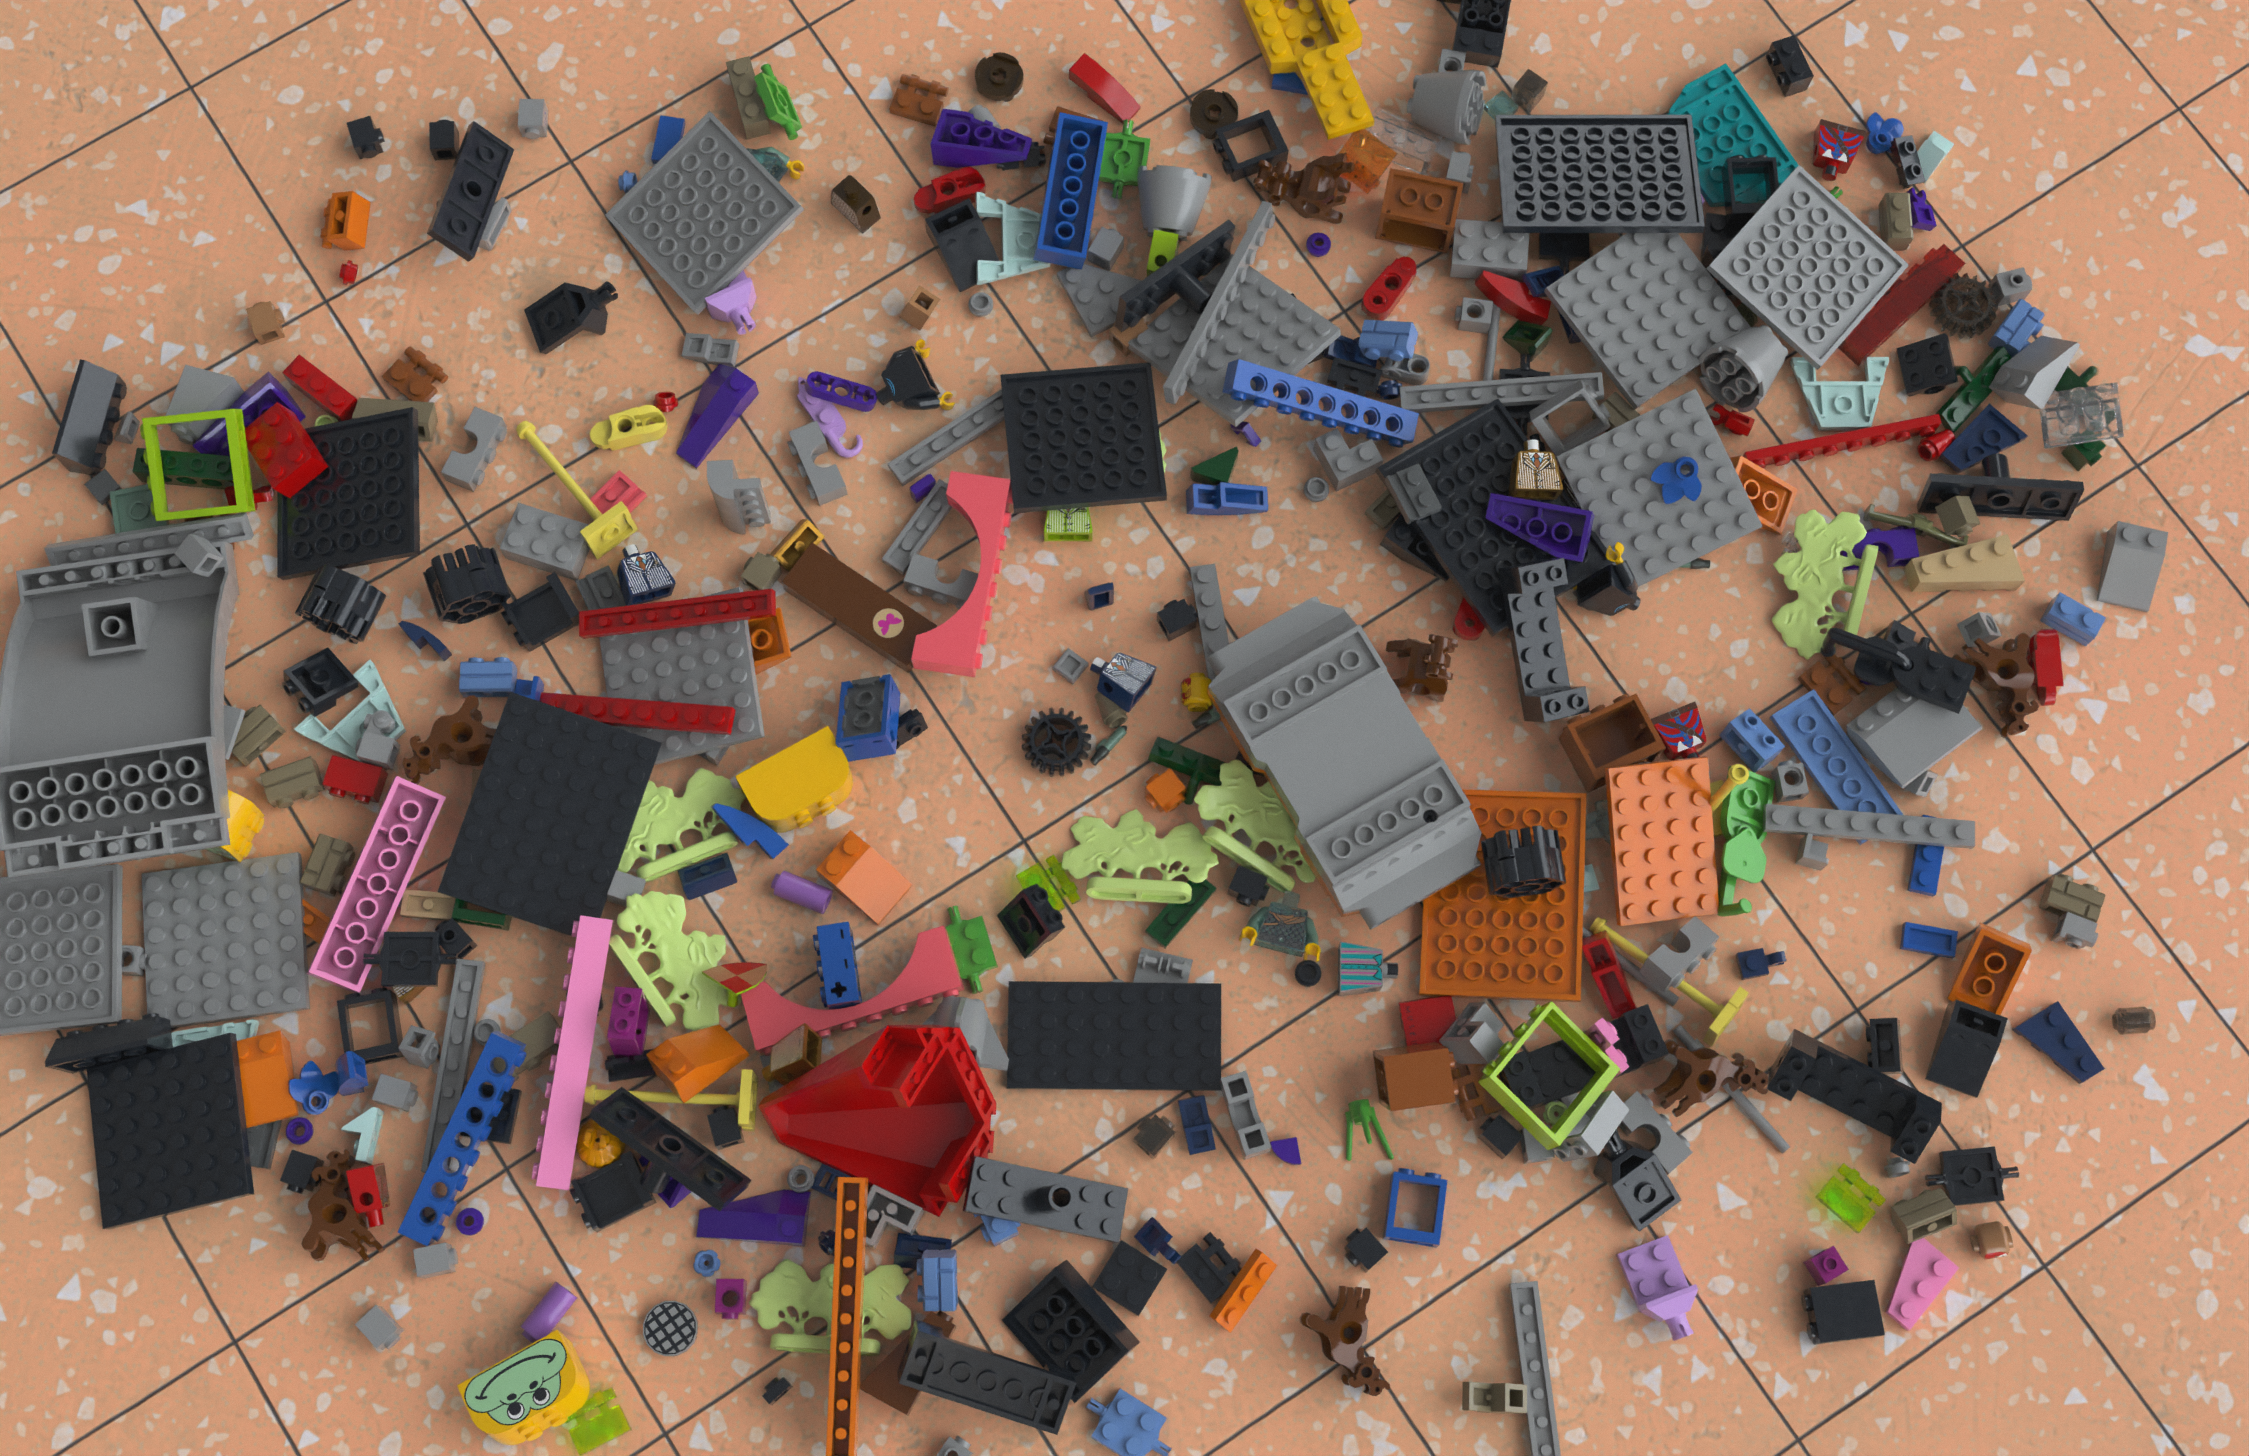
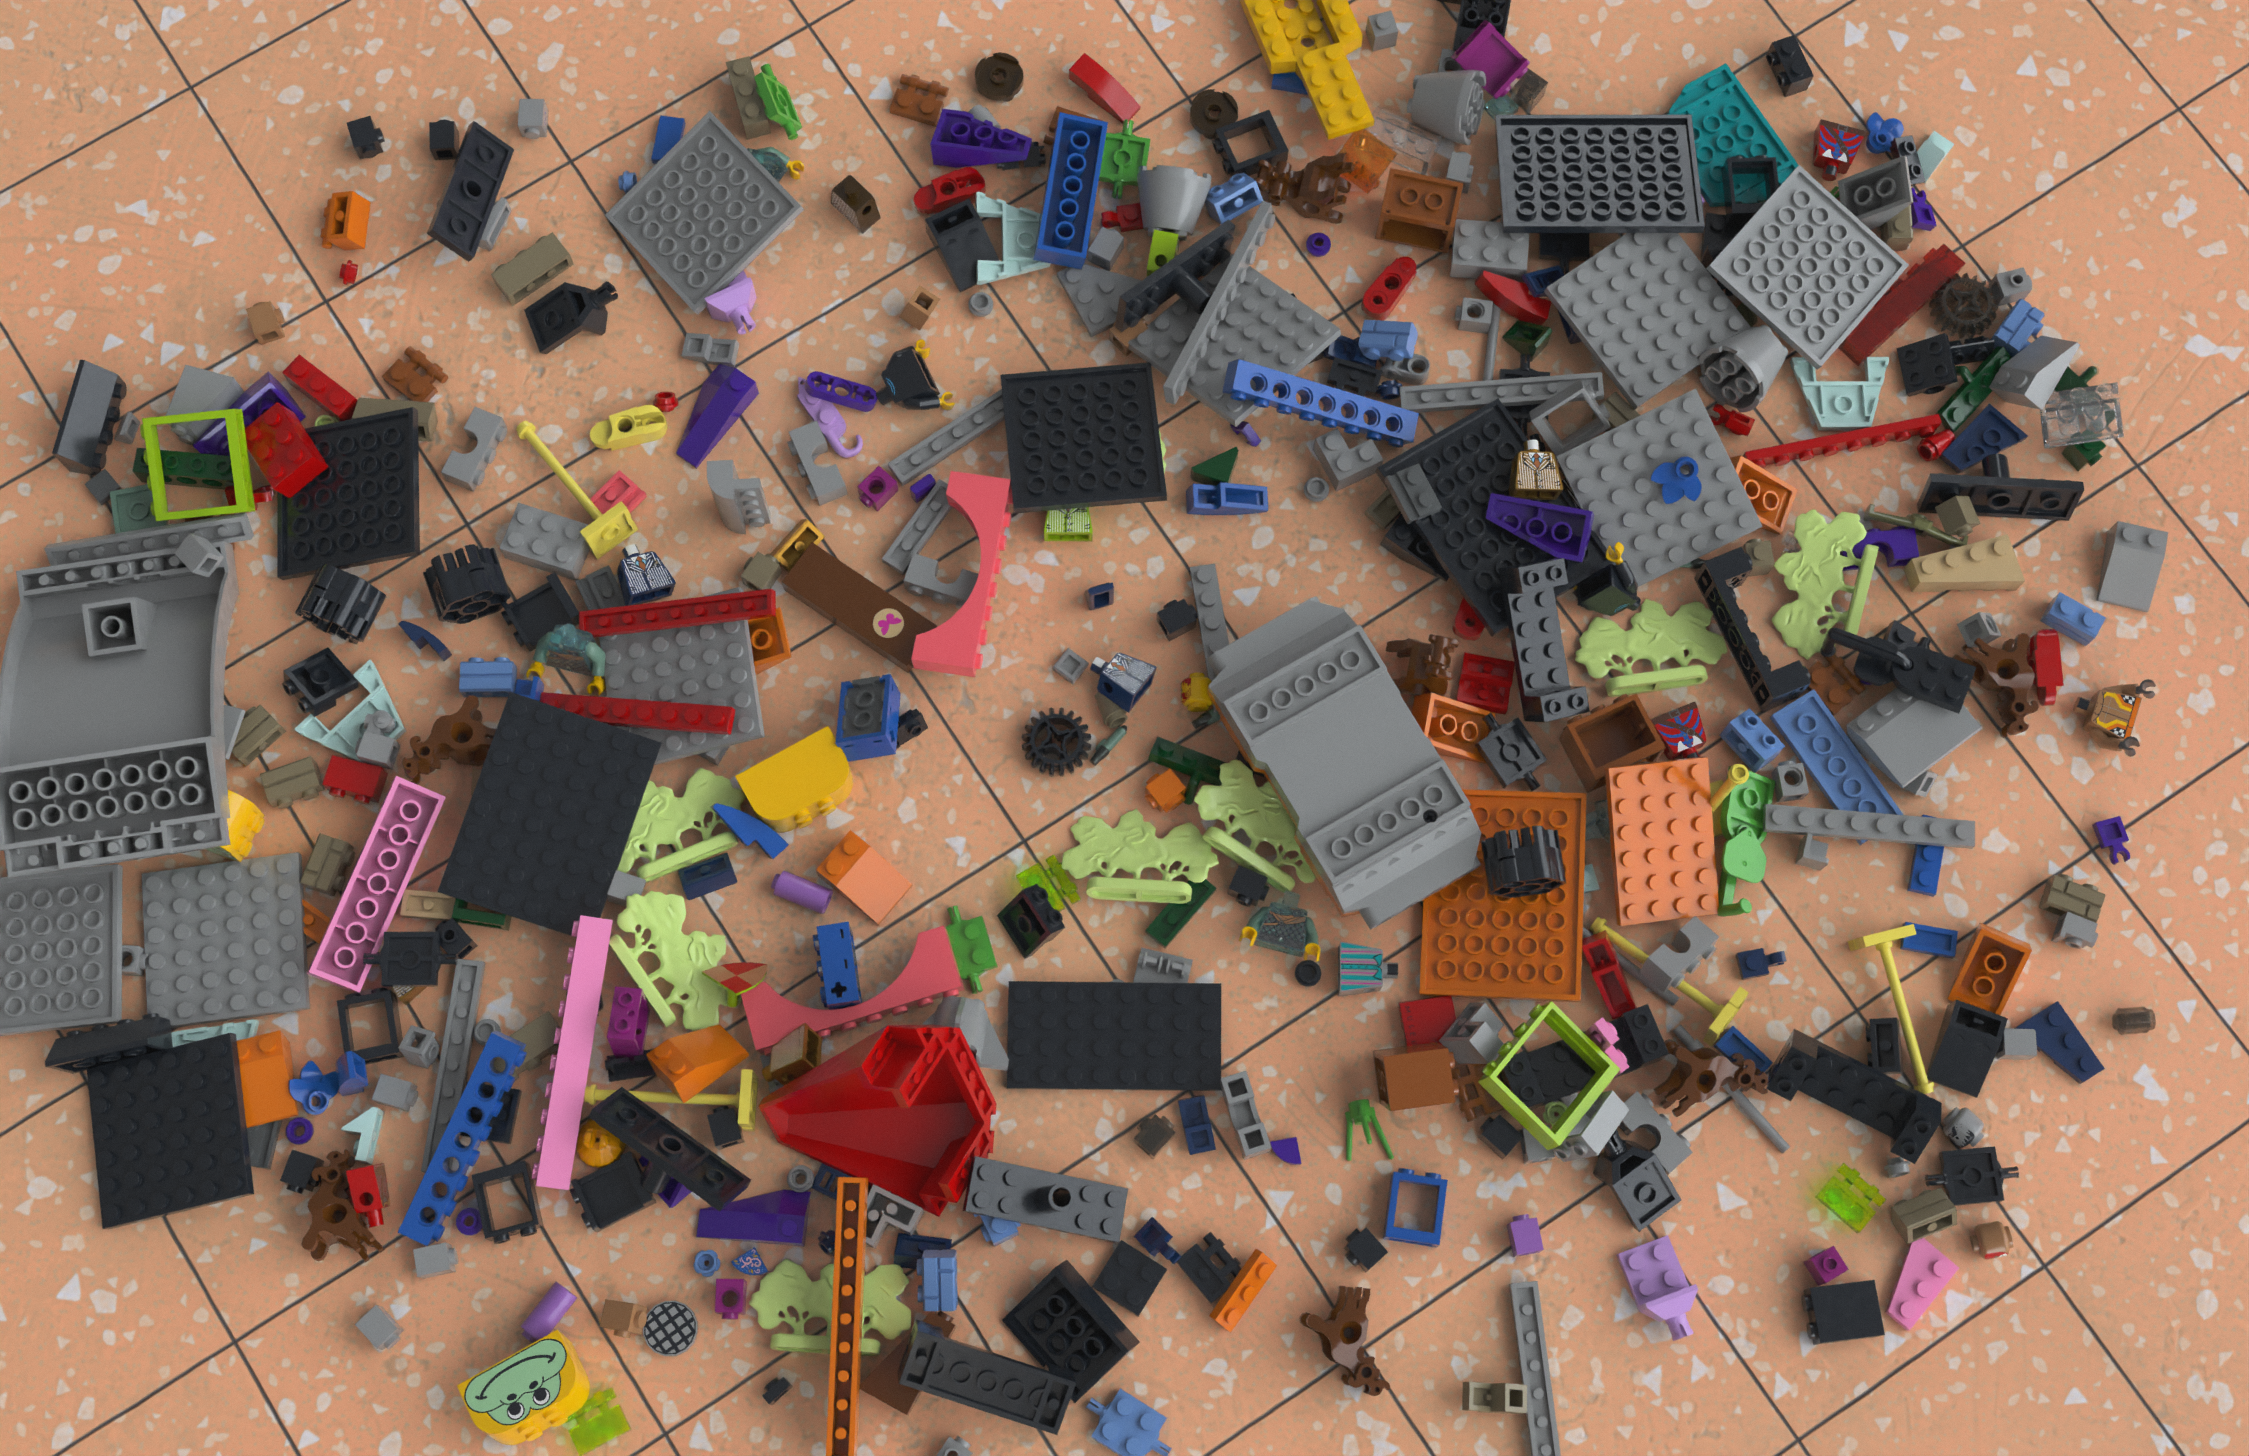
none -> black window [472,1161,544,1244]
none -> dark tan brick [491,232,574,306]
none -> torso [526,624,606,696]
none -> medium nougat brick [599,1299,647,1338]
none -> blue tile [731,1247,769,1275]
none -> magenta brick [857,466,899,511]
none -> red plate [1100,203,1143,232]
none -> medium blue brick [1205,173,1263,224]
none -> light grey brick [1366,11,1398,52]
none -> orange slope [1412,693,1496,764]
none -> magenta panel [1451,20,1530,99]
none -> red slope [1456,652,1515,715]
none -> black plate [1475,713,1547,792]
none -> medium lavender brick [1507,1214,1544,1257]
none -> yellowish green plant [1575,599,1728,697]
none -> black plate [1694,547,1811,713]
none -> blue tile [1714,1026,1773,1072]
none -> dark tan brick [1742,539,1775,576]
none -> light grey slope [1838,155,1913,230]
none -> light yellow tile [1848,924,1935,1094]
none -> light grey head [1942,1107,1984,1147]
none -> black hinge [1949,336,1995,365]
none -> light grey panel [1997,1028,2037,1060]
none -> torso [2073,679,2156,757]
none -> dark purple plate [2092,816,2130,865]

